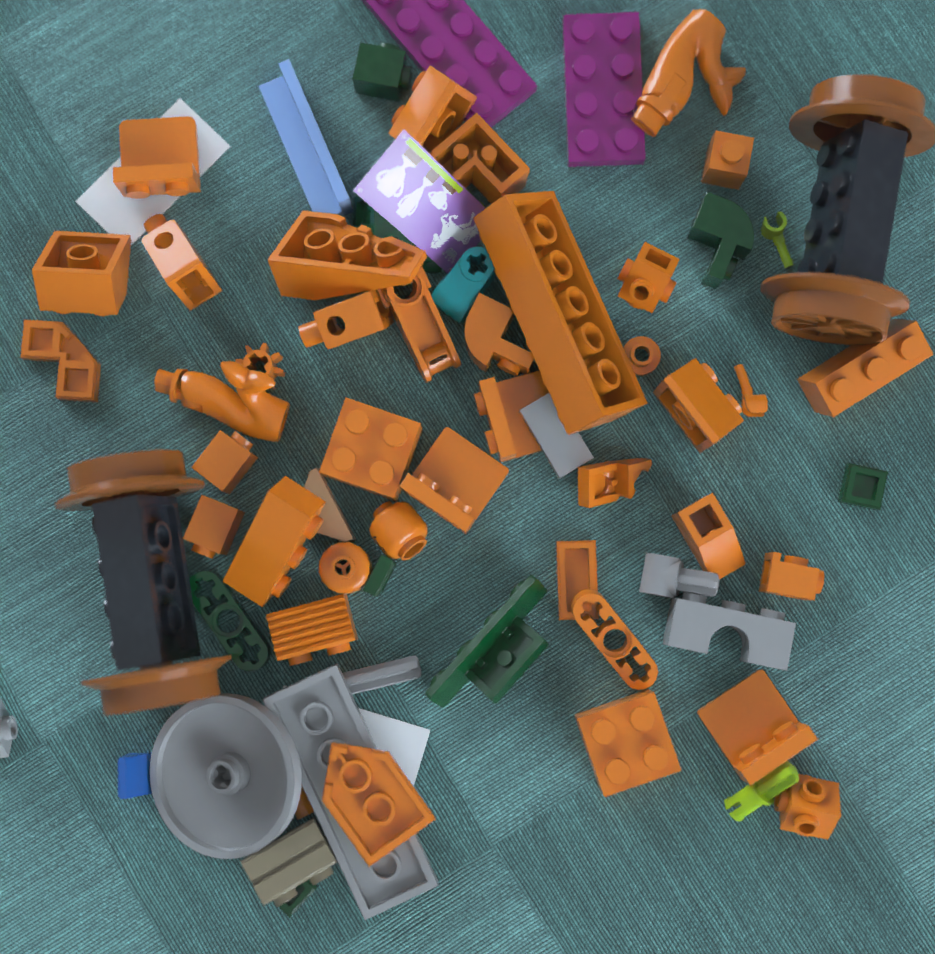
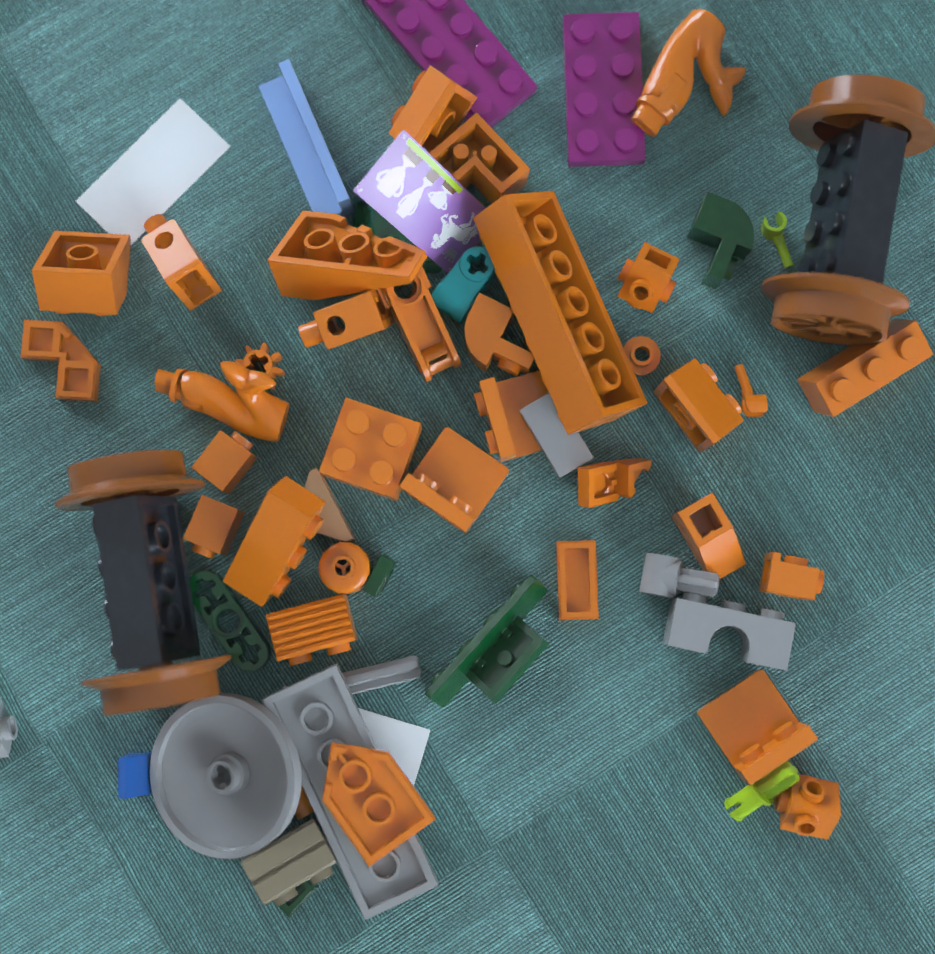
orange bracket [113,116,201,199] -> none
dark green brick [352,42,413,102] -> none
orange head [369,501,428,561] -> none
orange beam [571,589,658,690] -> none
orange brick [574,689,682,797] -> none
orange brick [701,130,754,190] -> none
dark green tile [838,463,888,511] -> none

